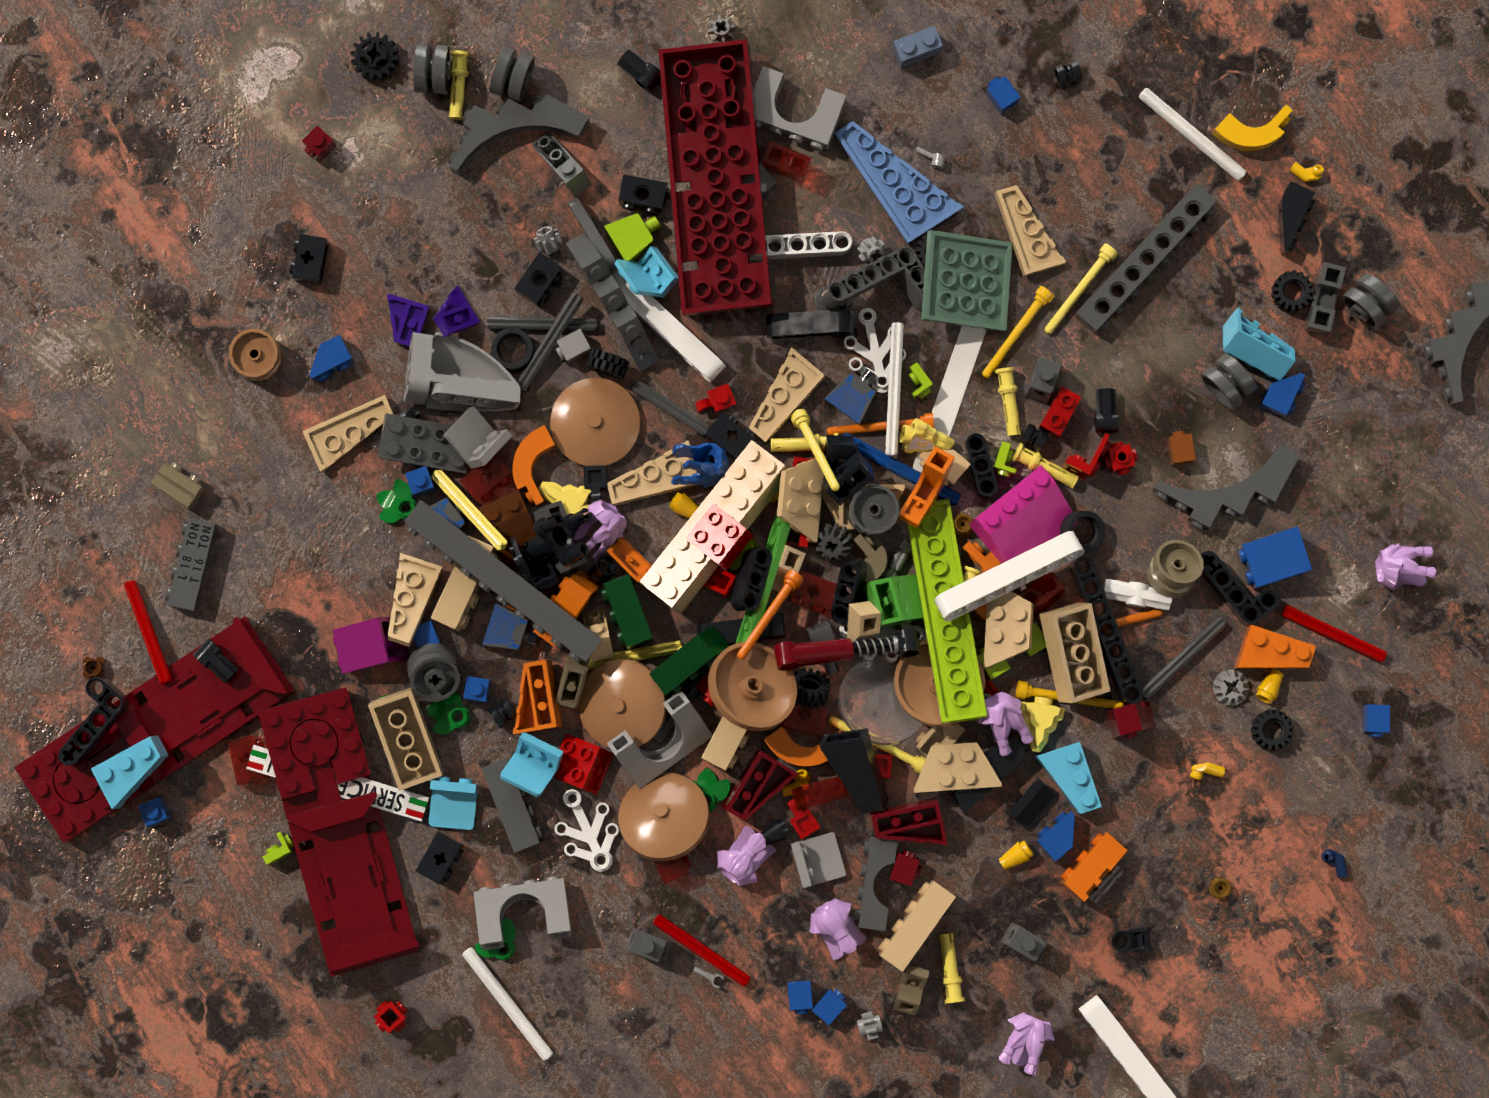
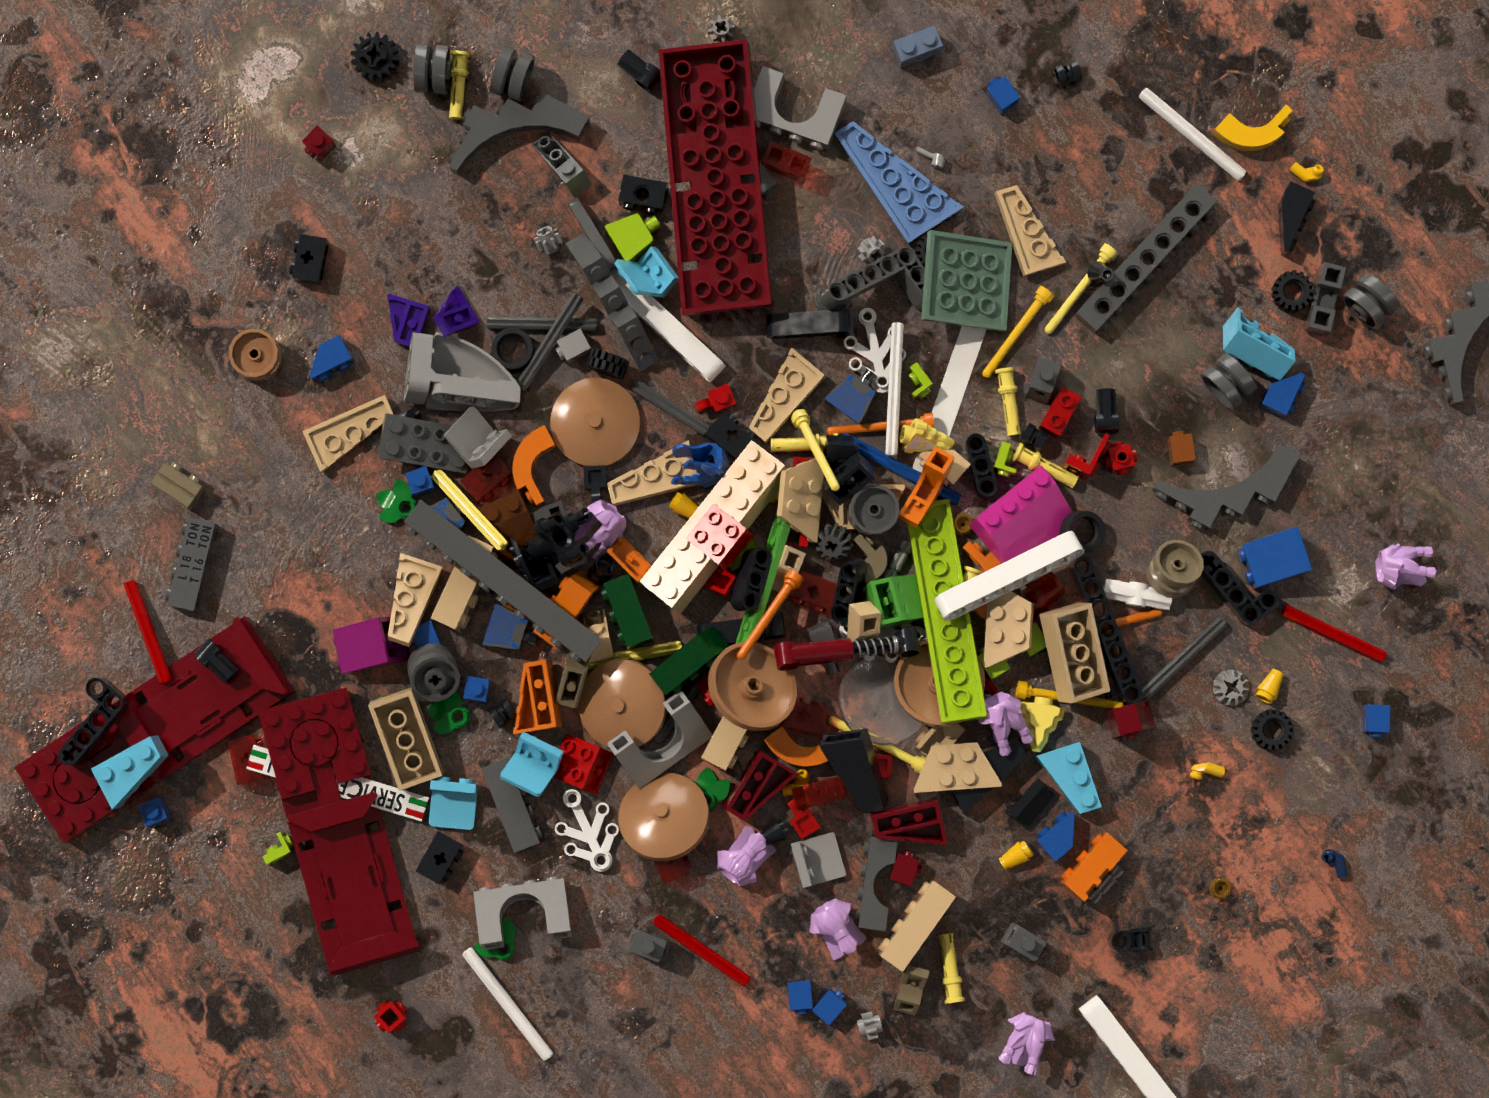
reddish brown plate [82,657,105,679] -> none
black brick [514,252,563,307] -> none
light yellow rock [539,481,591,515] -> none
light grey hand [693,966,724,988] -> none
white beam [750,231,852,260] -> none
black tyre [793,669,831,709] -> none
orange wedge [1234,625,1316,669] -> none
none -> black cone [1087,261,1113,284]

